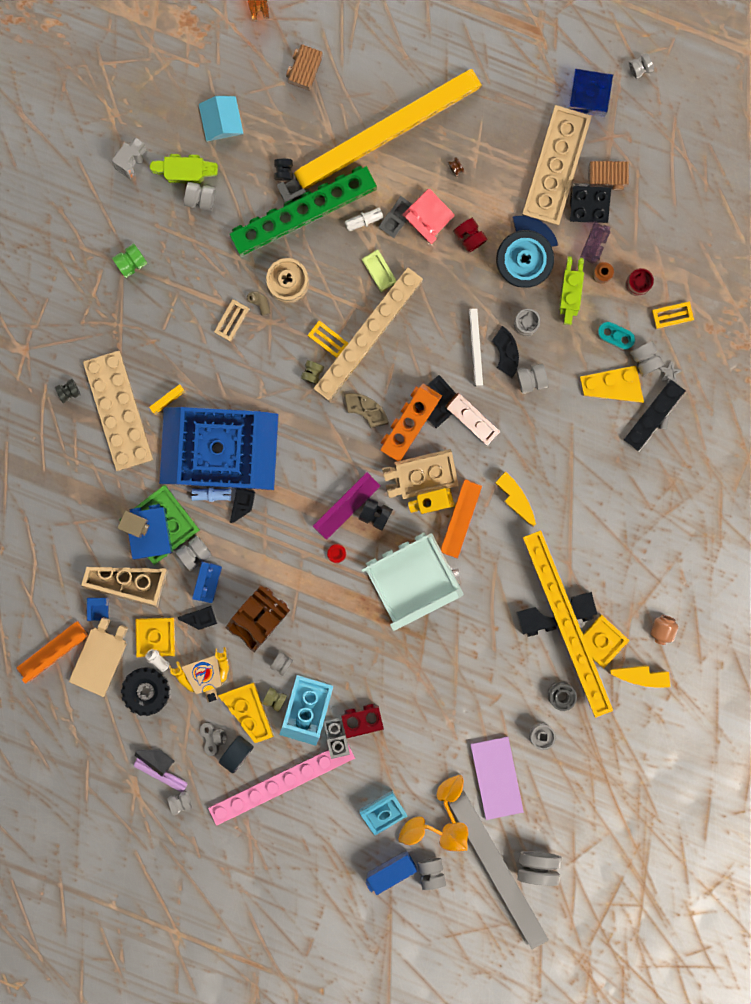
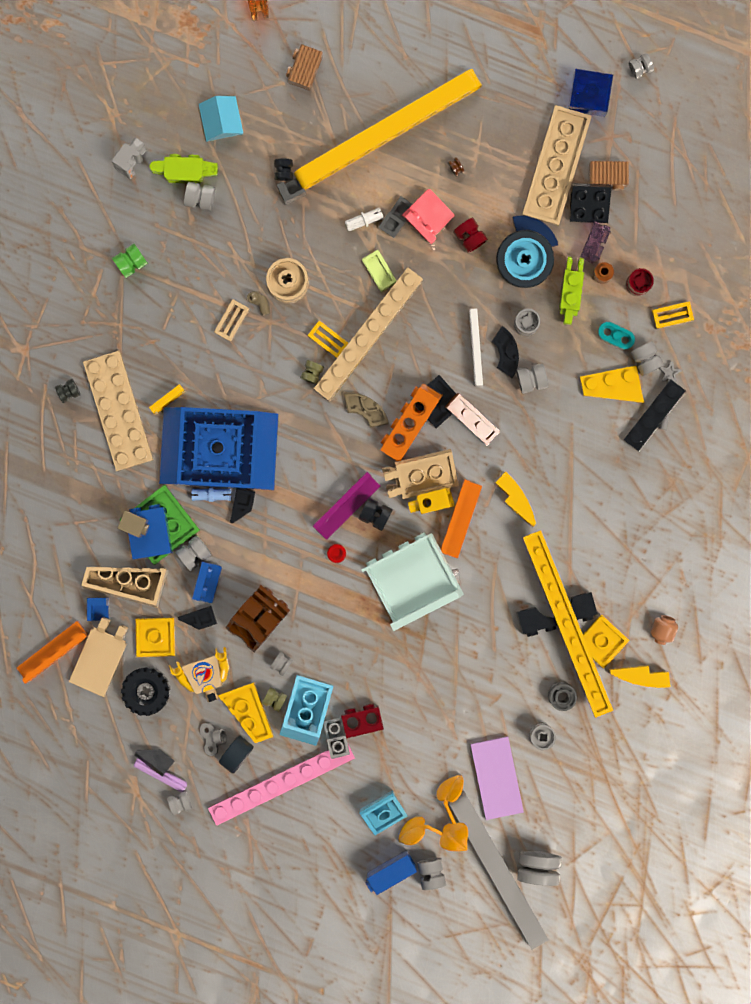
white pin [145,649,170,672] -> none
green brick [230,166,377,257] -> none

